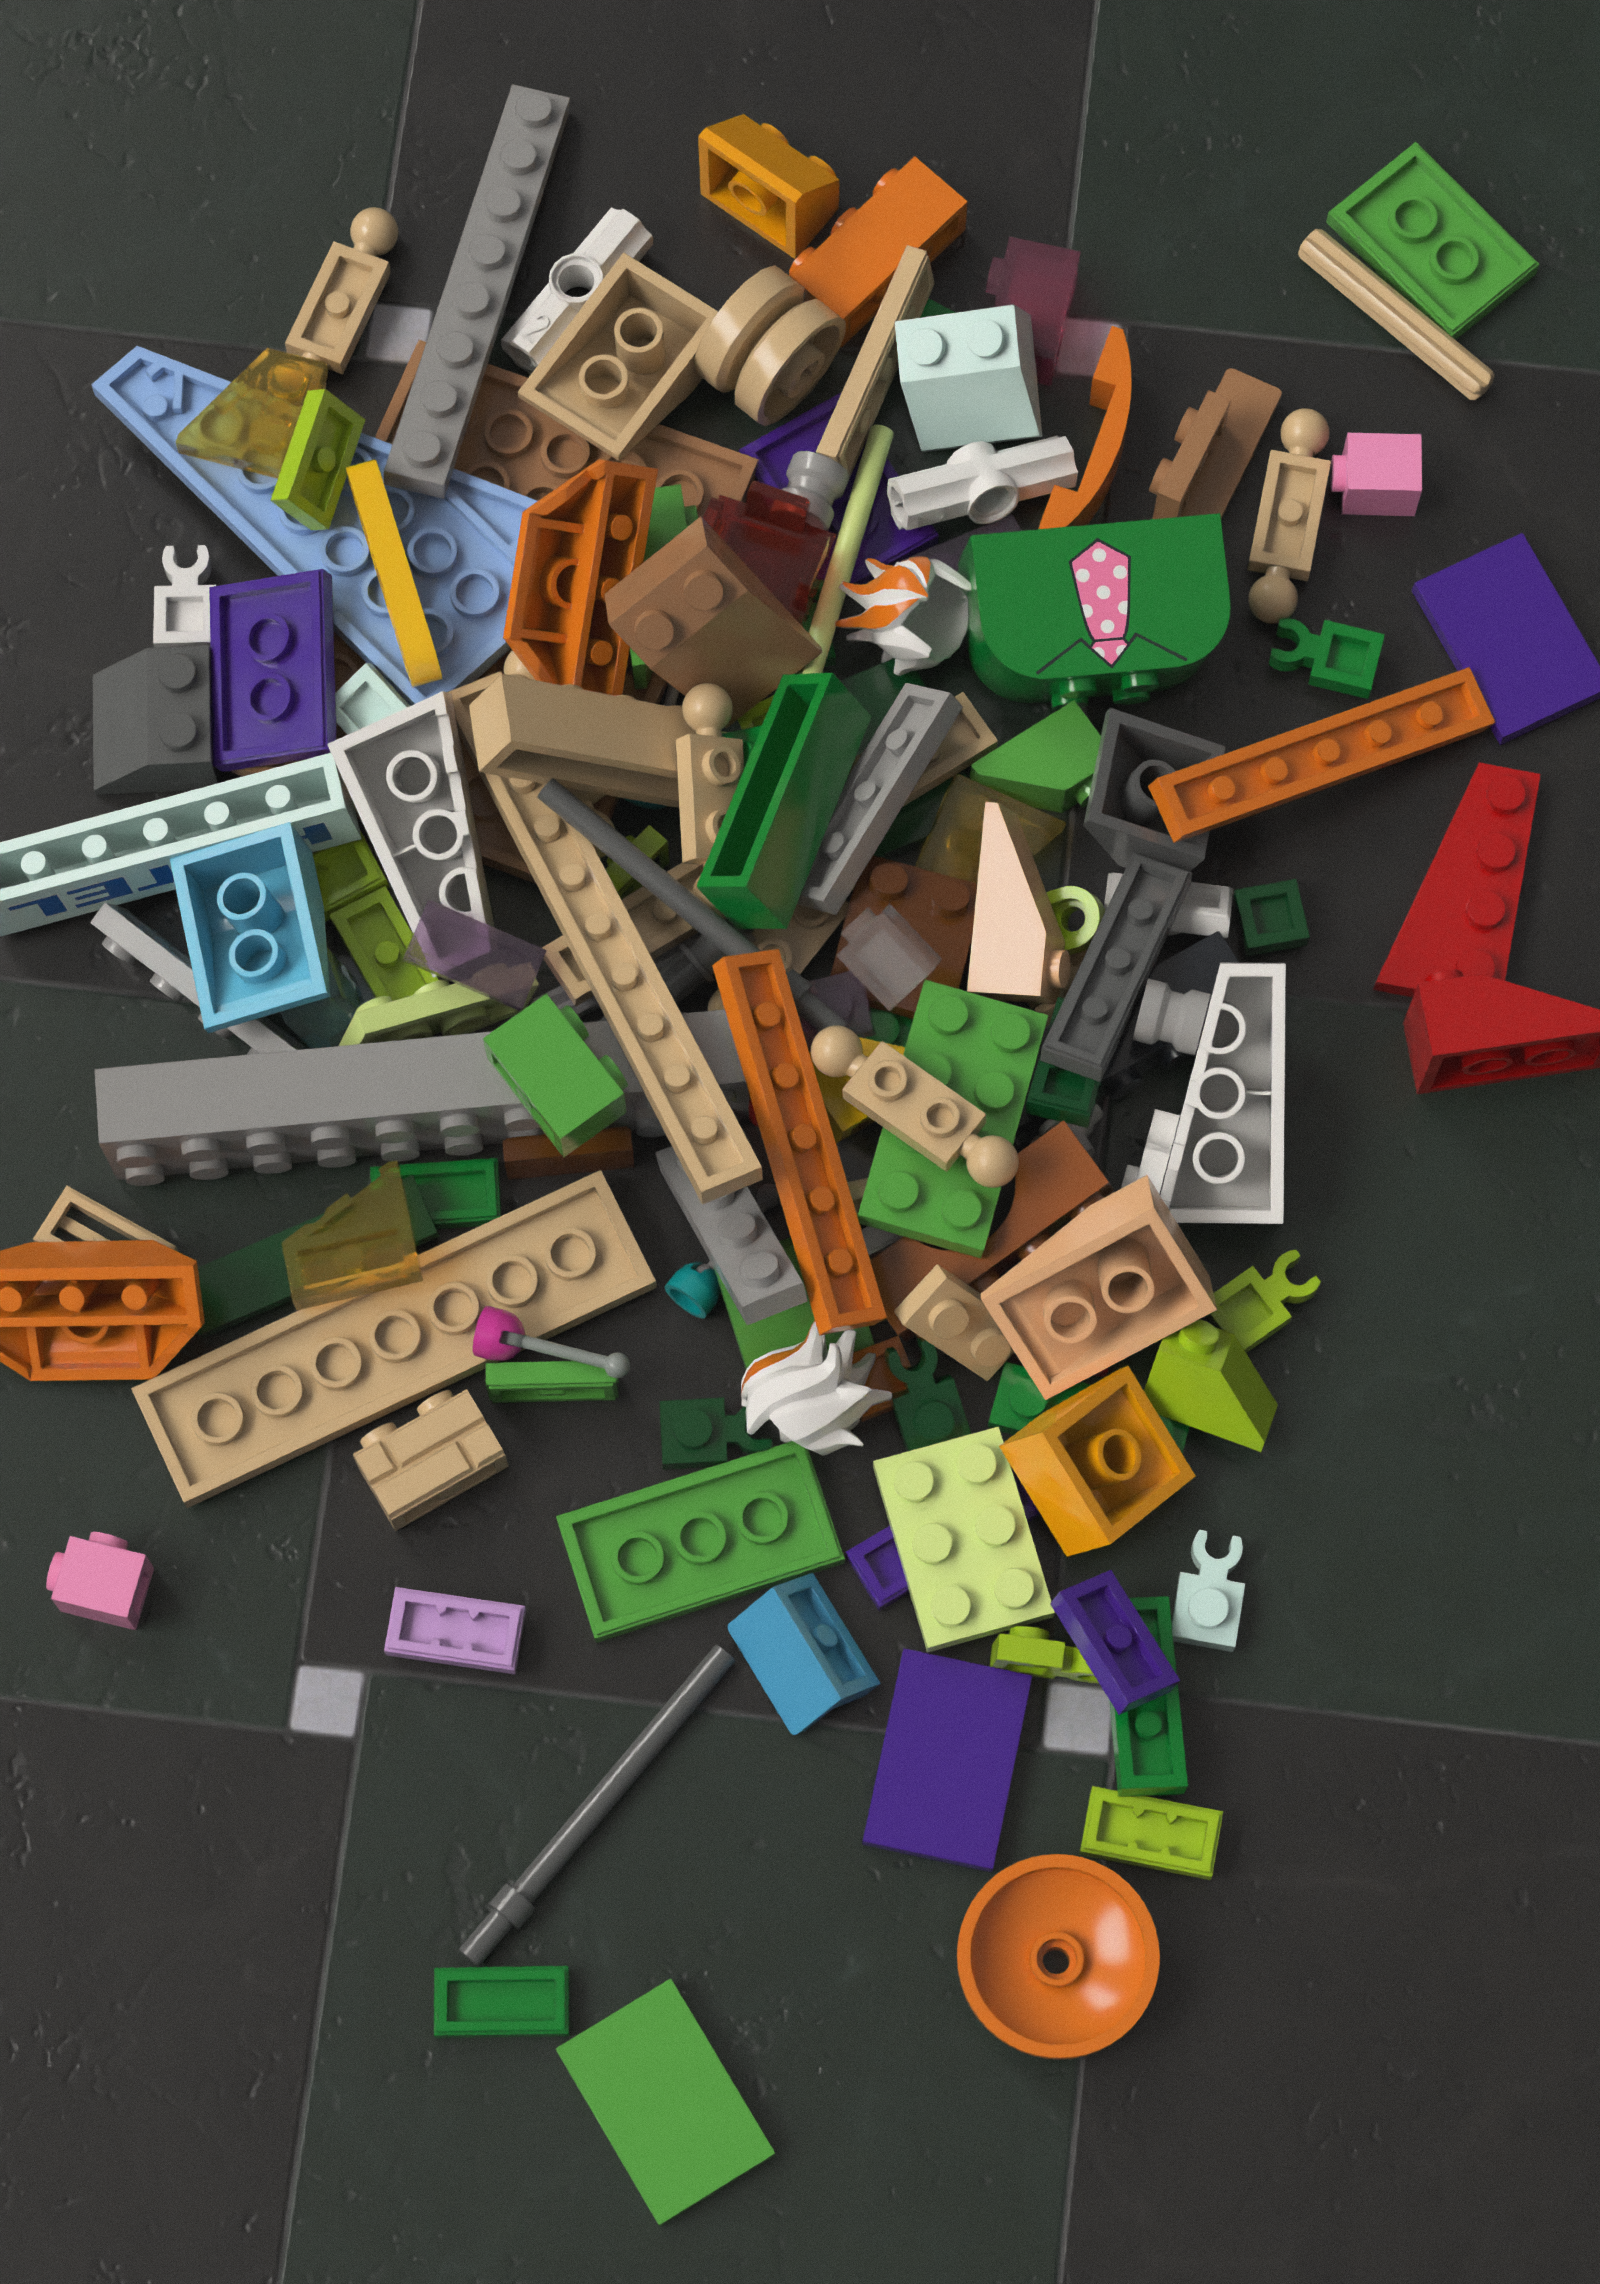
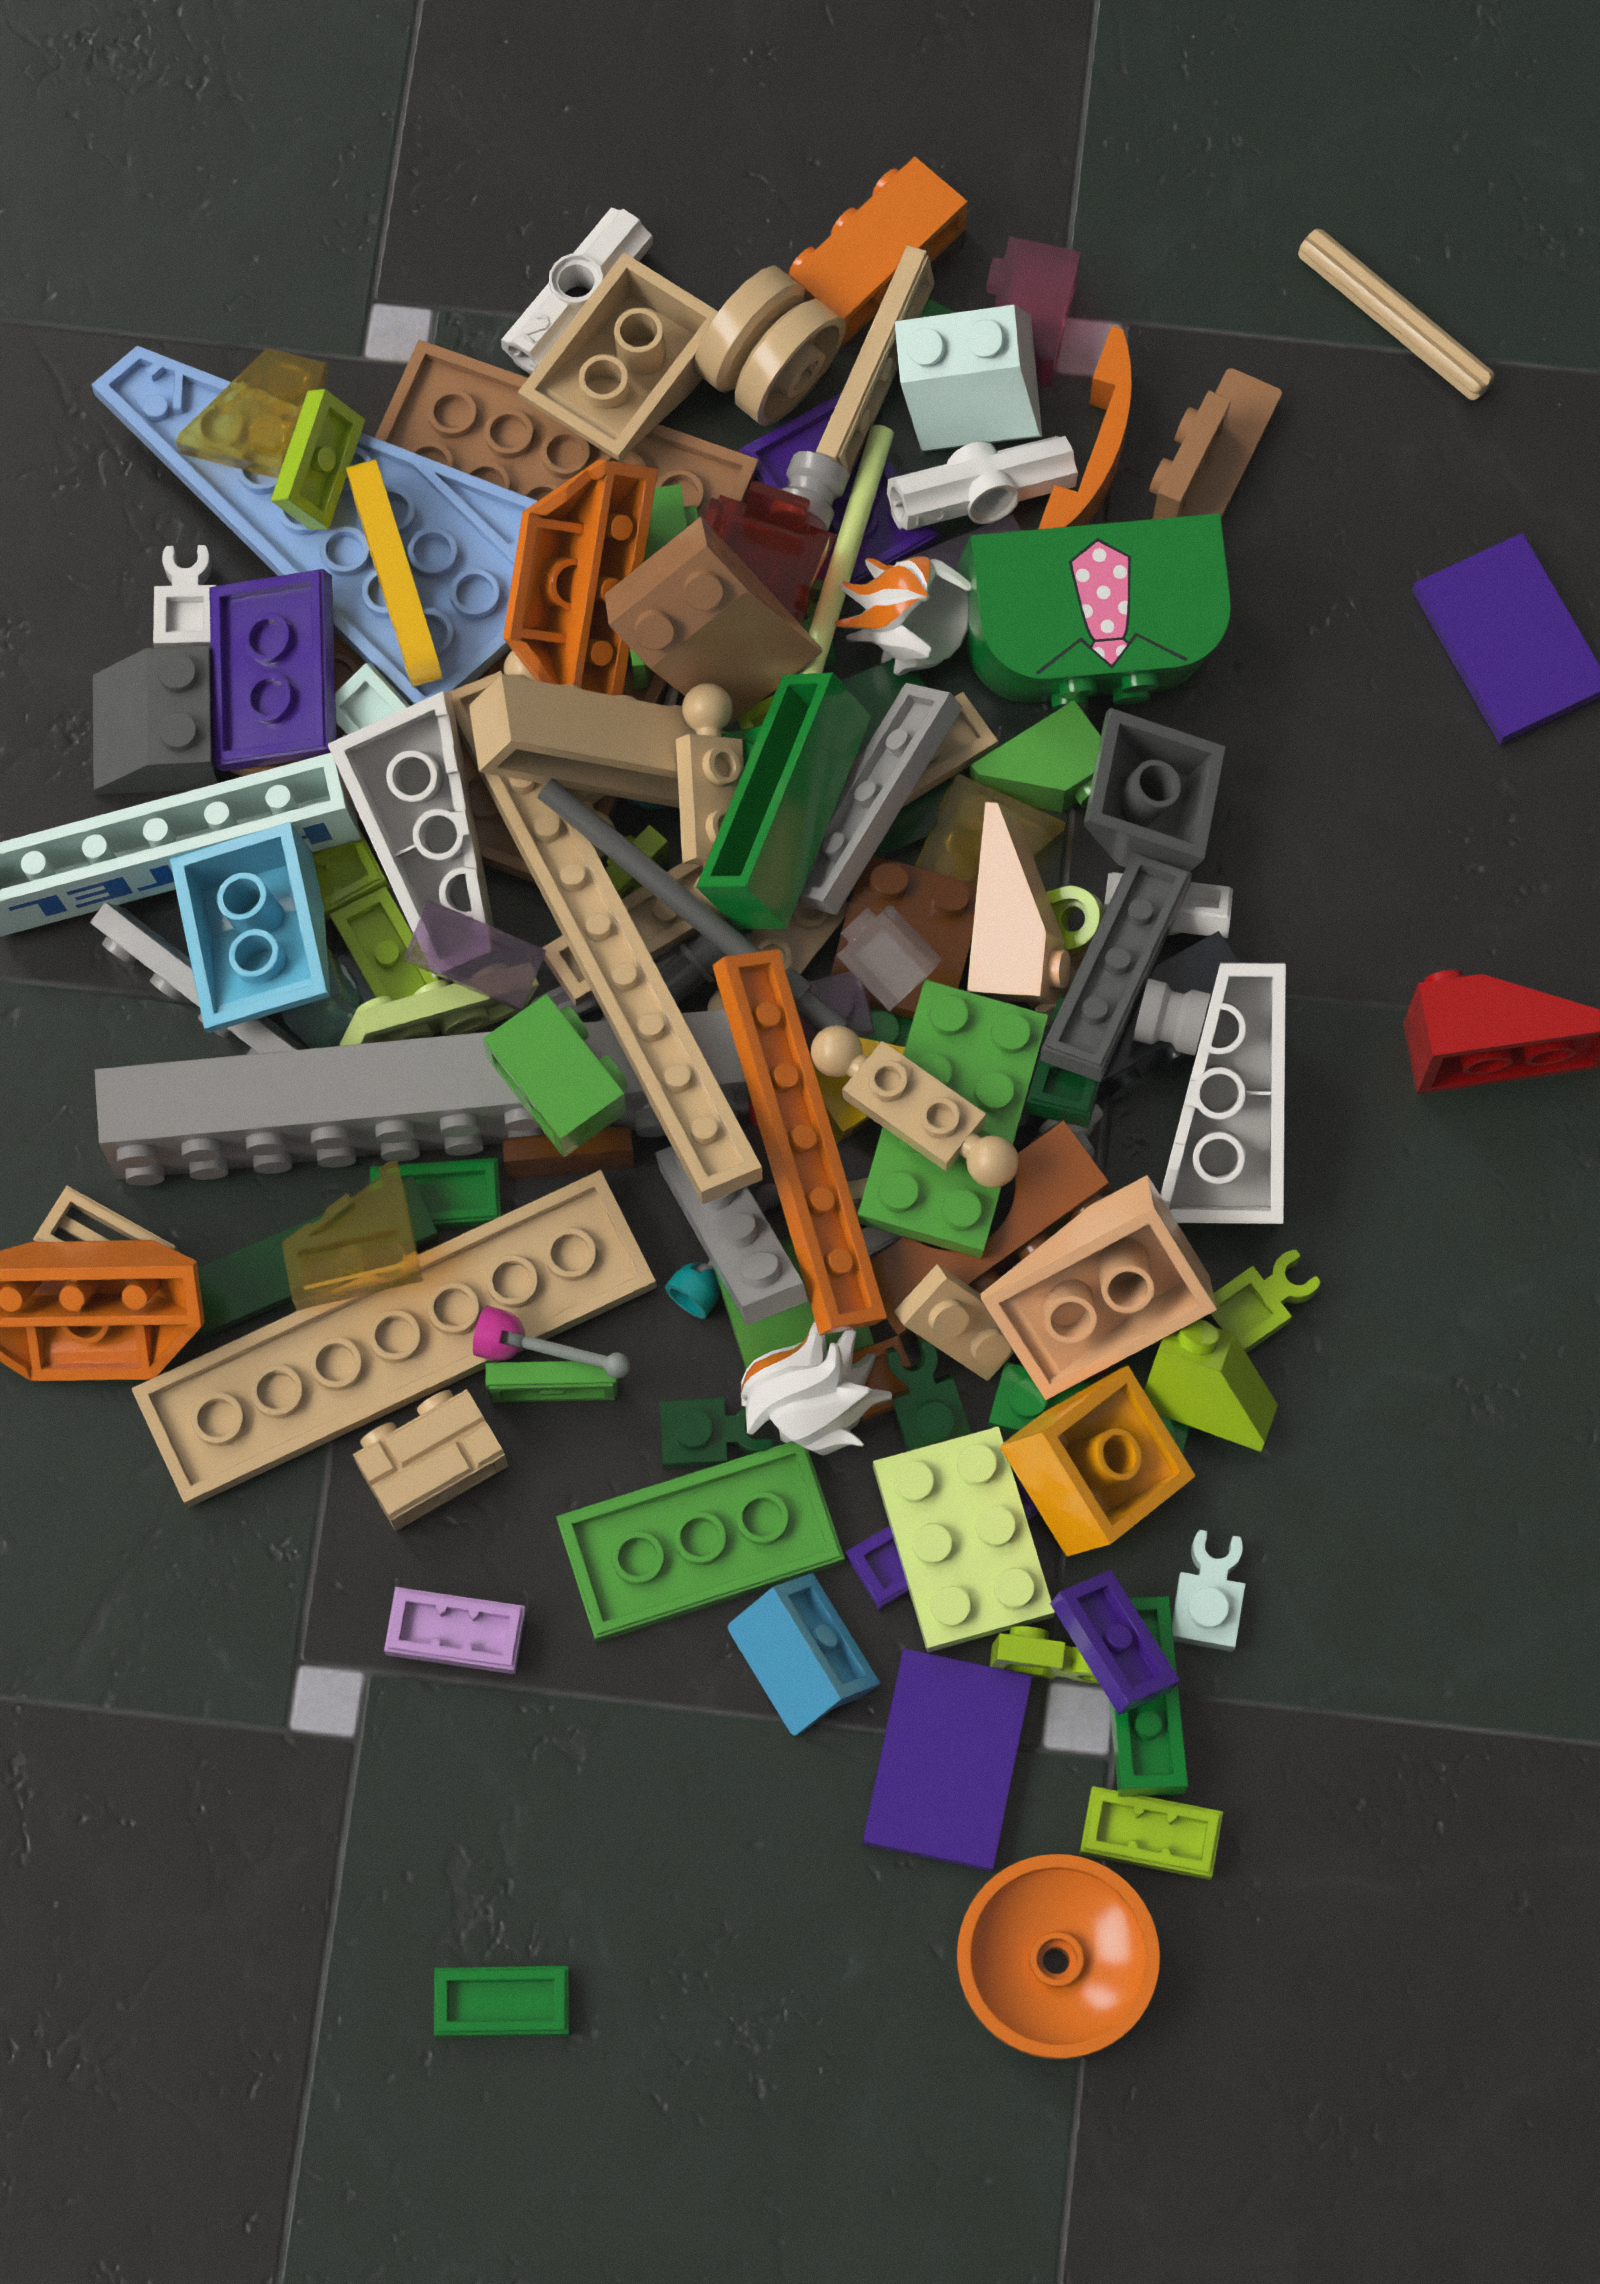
bright pink brick [46,1532,154,1630] -> none
tan plate [277,207,399,409] -> none
light grey plate [384,84,570,499] -> none
dark grey bar [458,1645,735,1967] -> none
bright green tile [556,1978,776,2227] -> none
light orange slope [698,114,840,259] -> none
white plate [1121,1109,1180,1194] -> none
orange plate [1148,667,1495,843] -> none
dark green plate [1233,879,1310,956] -> none
tan plate [1247,408,1331,624] -> none
green plate [1269,618,1385,699] -> none
bright green tile [1326,142,1540,340] -> none
bright pink brick [1330,433,1422,516] -> none
red wing [1373,762,1541,998] -> none

